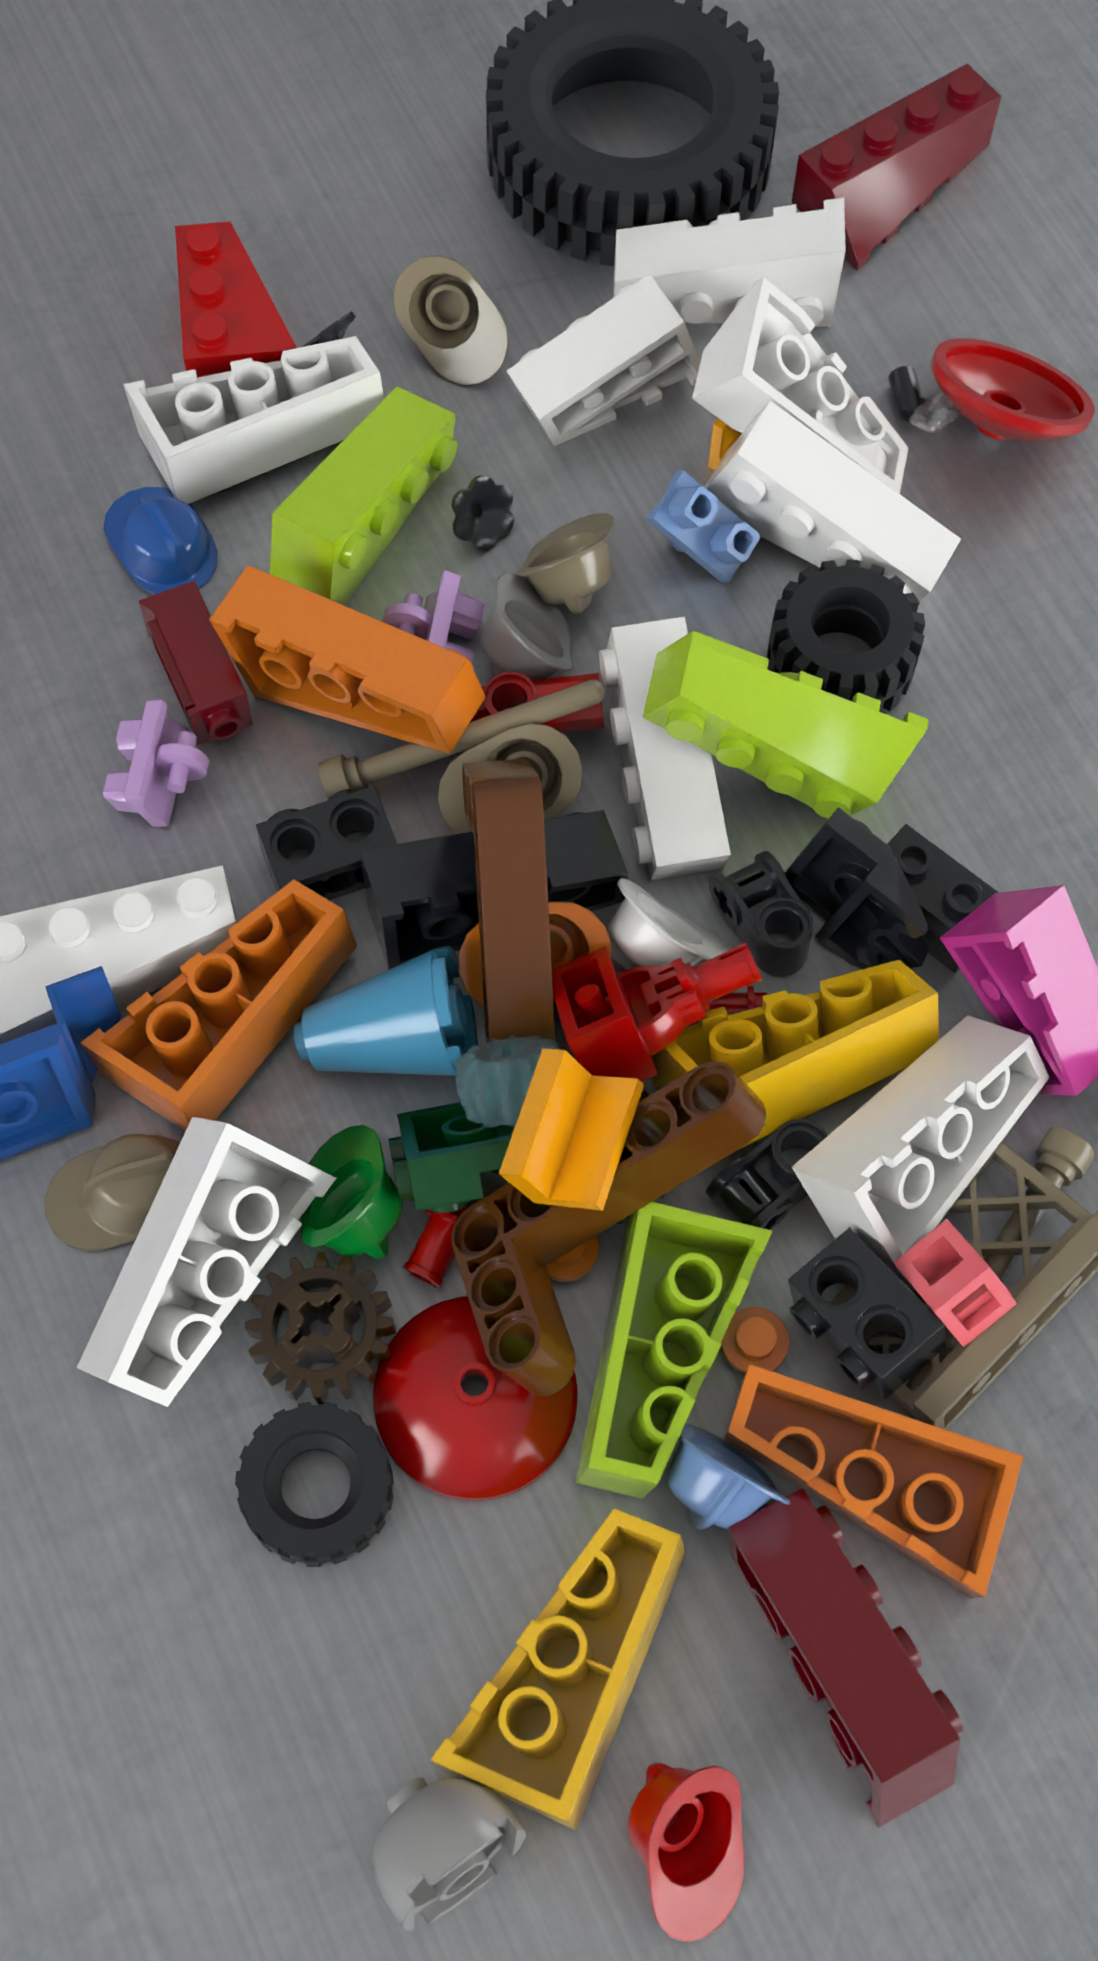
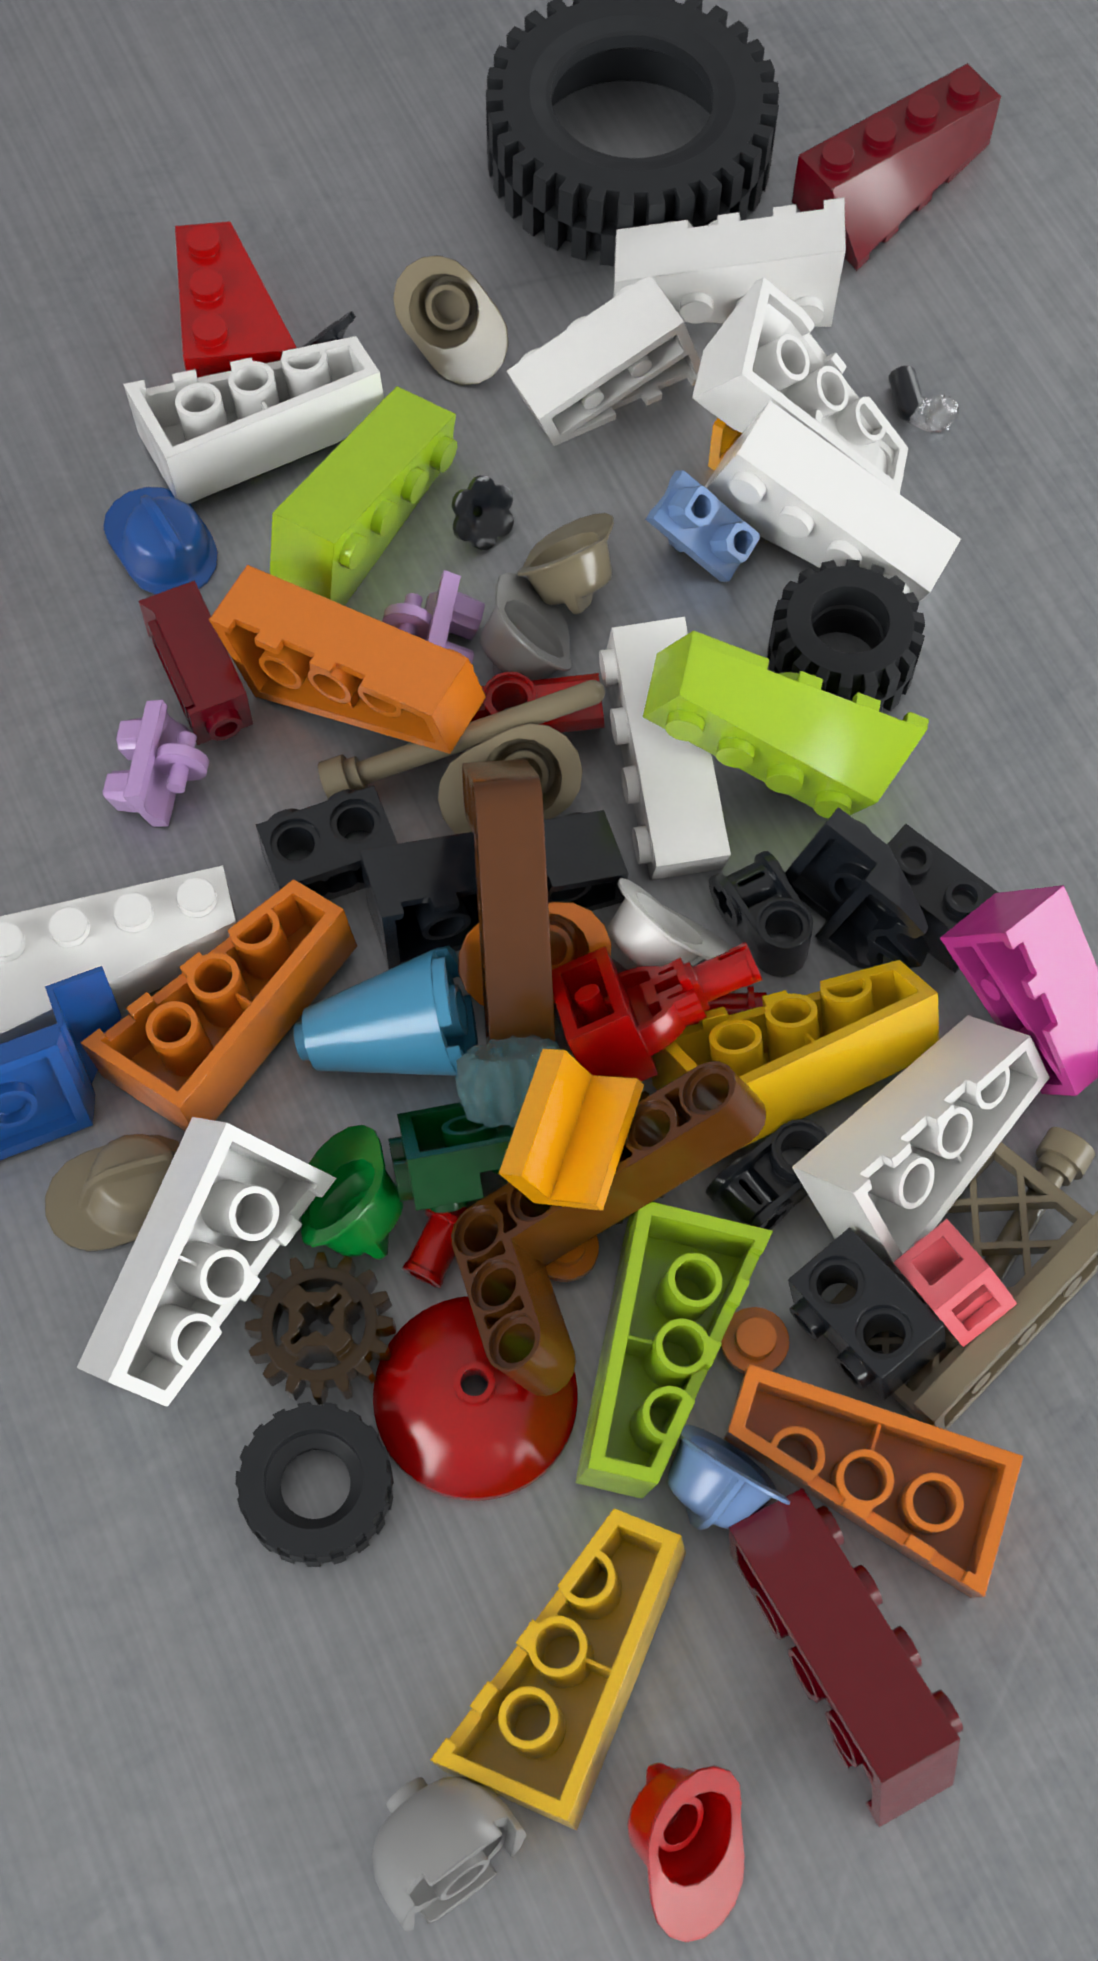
red dish [930,338,1095,442] -> none

